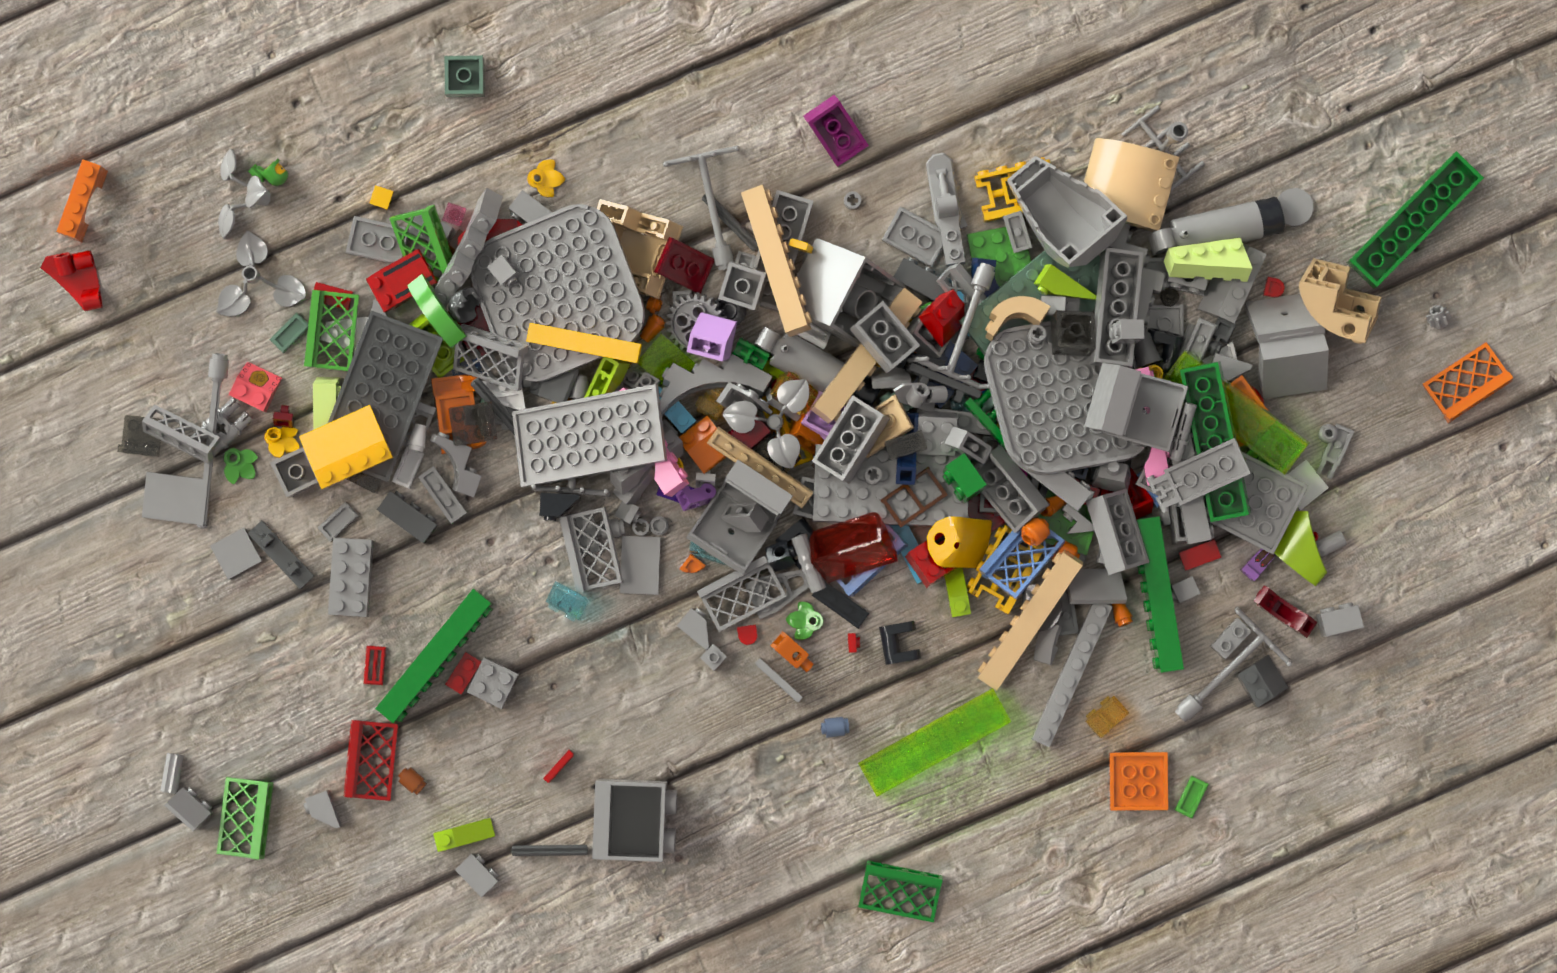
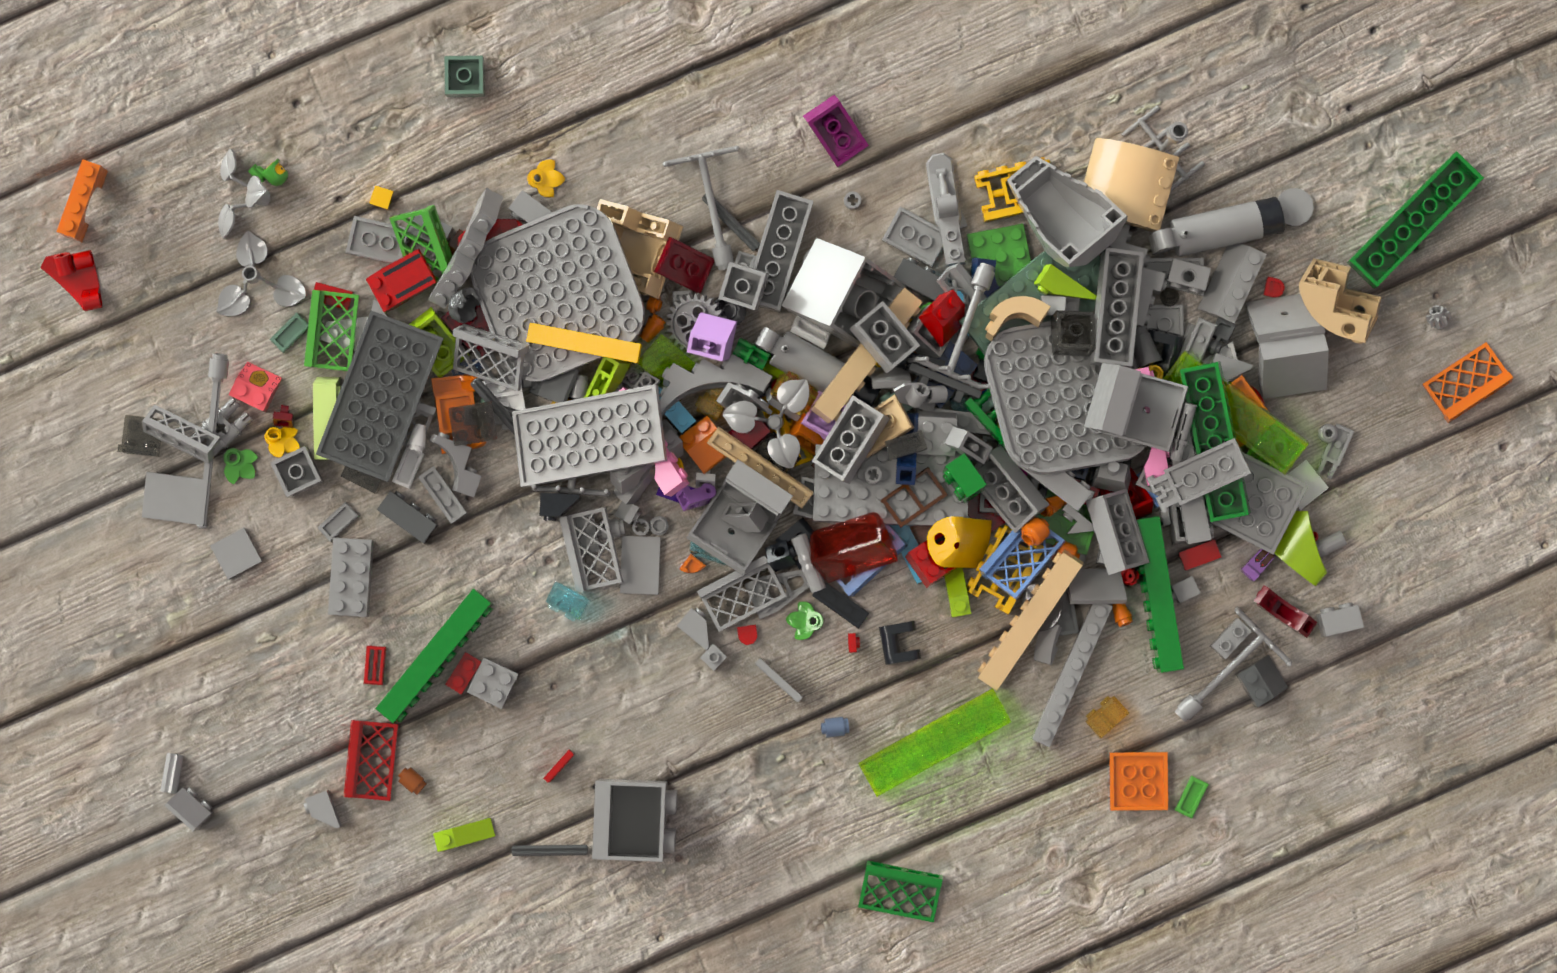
bright green fence [216,777,274,860] -> none
dark grey hinge [248,520,315,589] -> none
yellow slope [299,405,394,489] -> none
bright green slope [407,274,467,348] -> none
clear pink plate [442,202,467,227] -> none
light grey brick [455,853,500,898] -> none
light grey brick [487,255,520,287] -> none
tan brick [741,185,812,337] -> none
orange torso [770,631,814,672] -> none
yellow tile [789,238,813,254] -> none
light grey plate [1003,211,1032,253] -> none
light grey bush [1027,325,1046,344] -> none
light grey brick [1109,319,1144,344] -> none
yellowish green wedge [1164,238,1252,282] -> none
none -> red plate [1121,567,1139,586]

